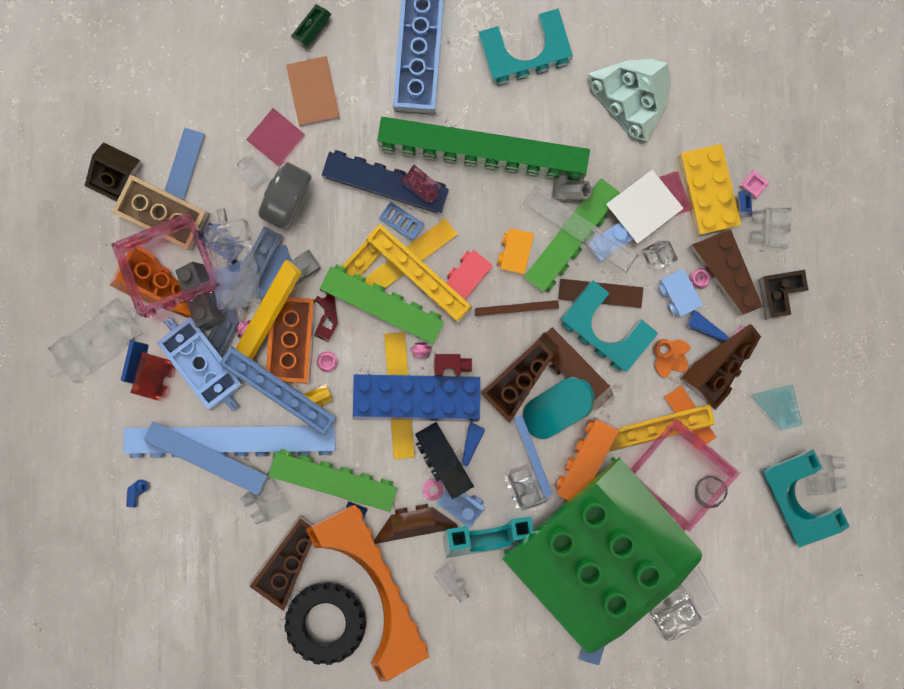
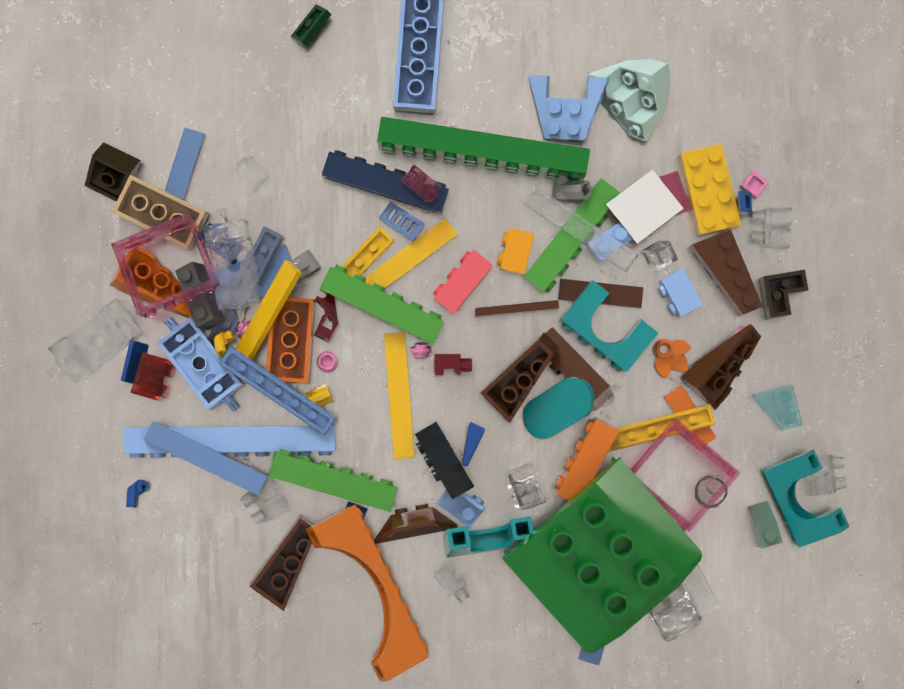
clear pink tile [246,108,305,167] -> none
dark grey wheel [258,162,312,229] -> none
black tyre [284,582,366,665] -> none
nougat tile [286,56,340,126] -> none
blue brick [353,374,480,422] -> none
yellow tile [366,224,472,322] -> none
bright pink plate [423,479,443,500] -> none
teal arch [478,8,573,84] -> none
medium blue tile [513,416,552,498] -> none
blue slope [686,310,729,343] -> none
bright pink plate [690,268,711,289] -> none
none -> yellow arm [214,330,234,356]
none -> light blue wing [529,75,609,141]
none -> sand green slope [747,501,783,548]

